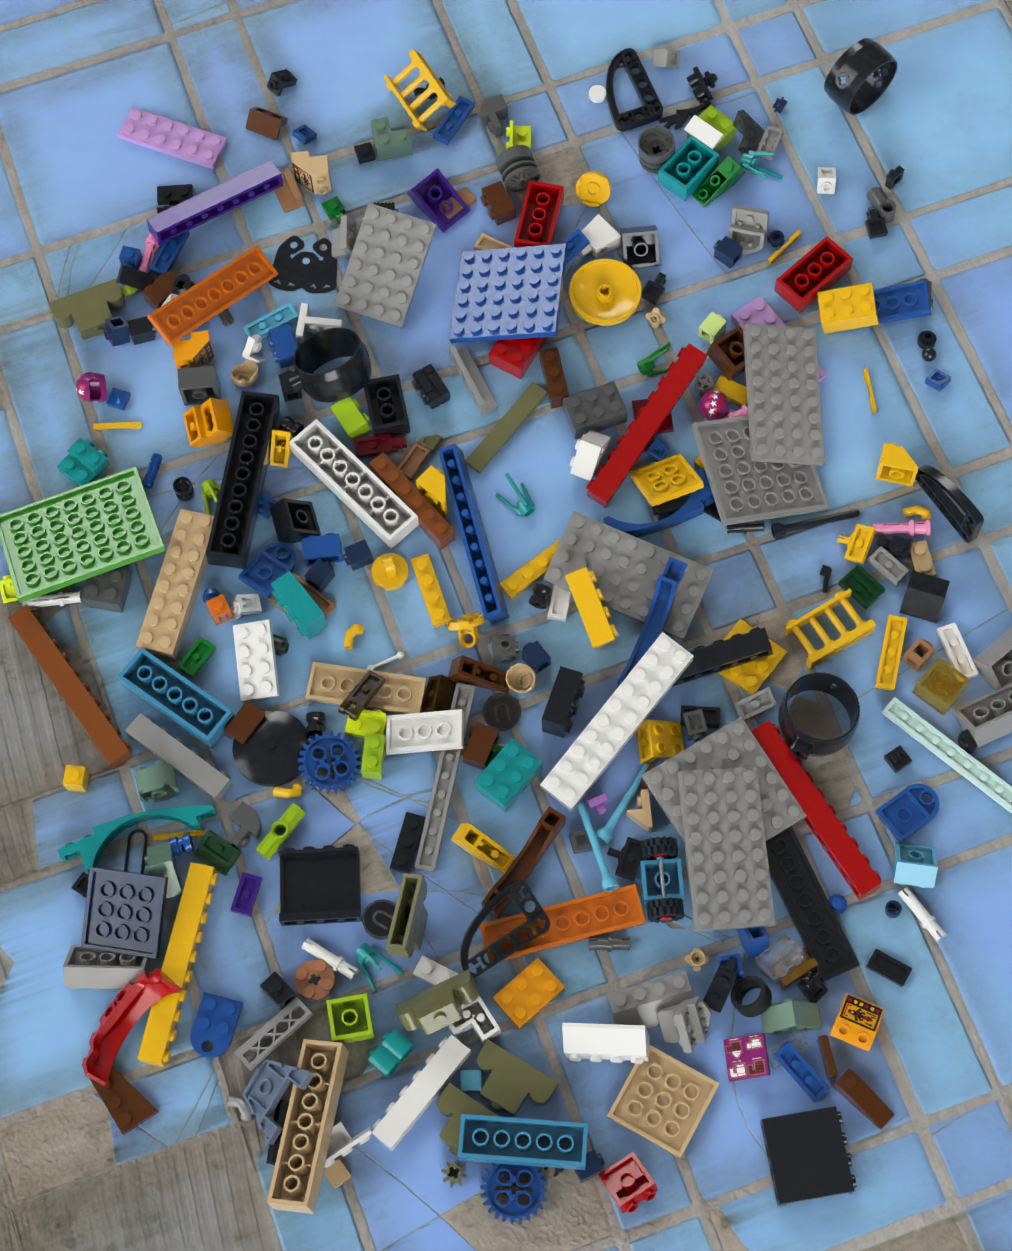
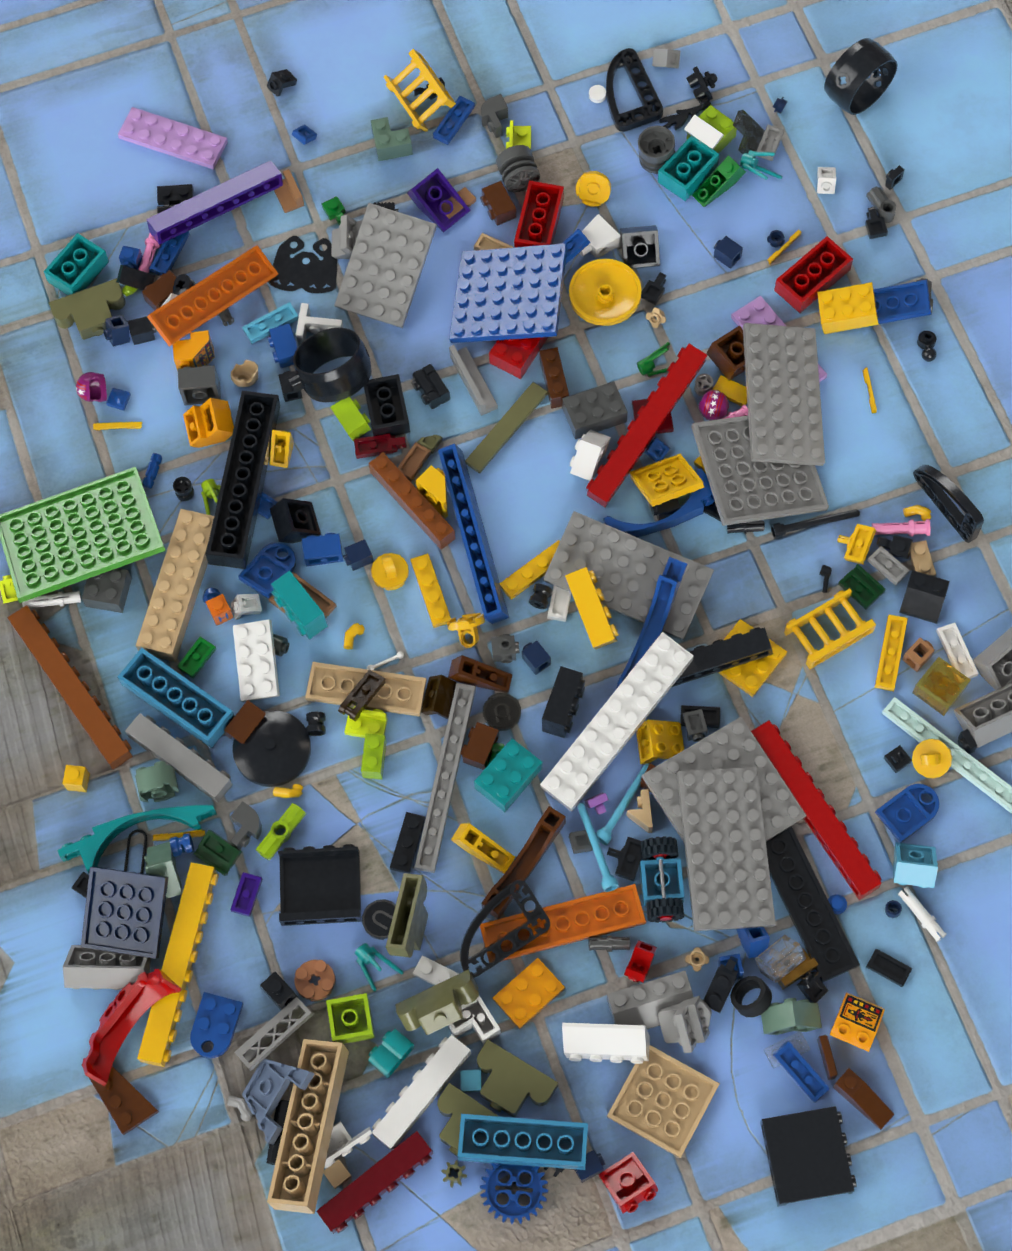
teal plate [57,438,110,486] -> none
white bracket [242,334,266,364] -> none
reddish brown panel [246,106,288,140] -> none
black wheel [278,416,304,438] -> none
white brick [289,419,419,549] -> none
tan piece [291,151,332,195] -> none
blue gear [298,731,362,795] -> none
white pin [302,938,359,980] -> none
dark blue brick [304,559,335,593] -> none
black plate [354,142,376,164] -> none
white plate [386,709,464,755] -> none
teal plant [496,473,536,517] -> none
tan hair [505,663,537,694] -> none
yellowish green brick [698,312,727,344] -> none
magenta tile [723,1033,771,1082] -> none
light grey piece [729,205,770,255] -> none
light grey plate [733,687,777,720] -> none
black cylinder [778,672,860,760] -> none
yellow slope [875,443,918,487] -> none
blue tile [925,369,951,392] -> none
none -> teal brick [43,233,109,295]
none -> dark red brick [316,1131,433,1234]
none -> red brick [624,940,657,983]
none -> yellow tile [912,738,953,778]

